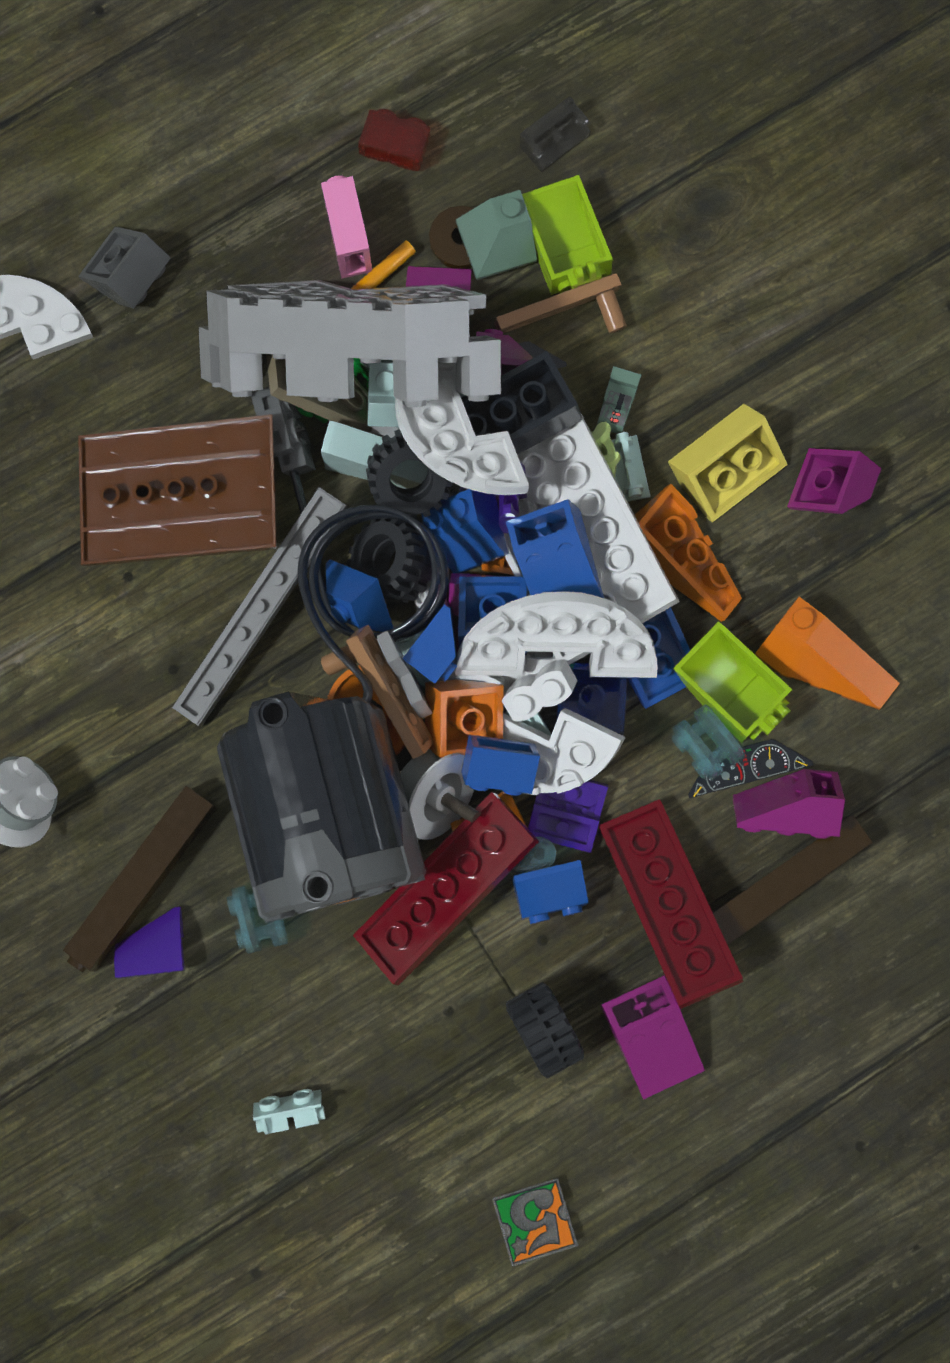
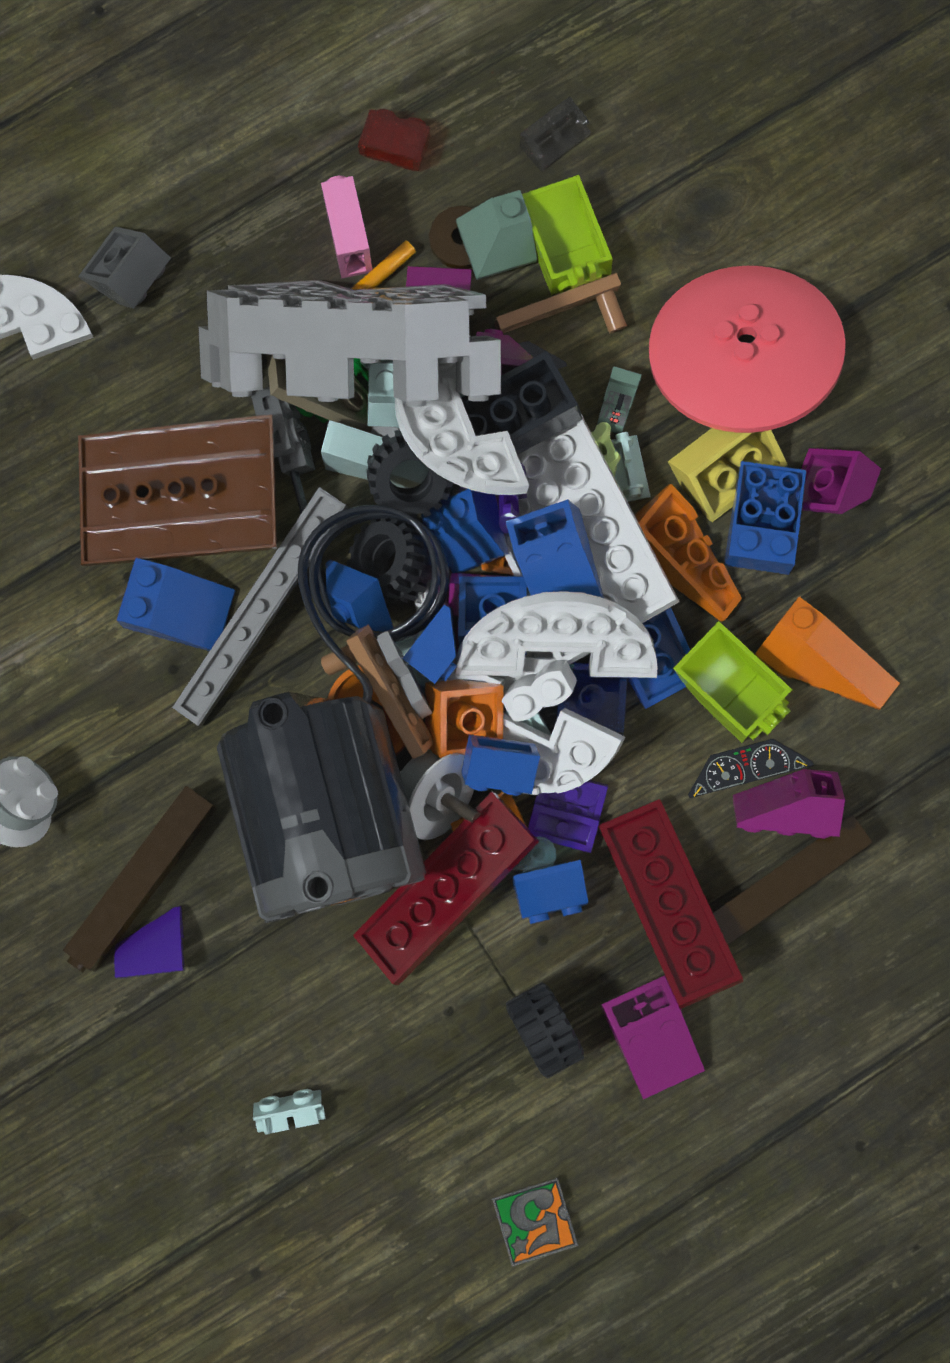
clear light blue brick [227,885,288,954] -> none
clear light blue brick [671,704,745,780] -> none
none -> blue slope [117,558,236,651]
none -> coral dish [649,266,846,433]
none -> blue slope [724,461,806,575]

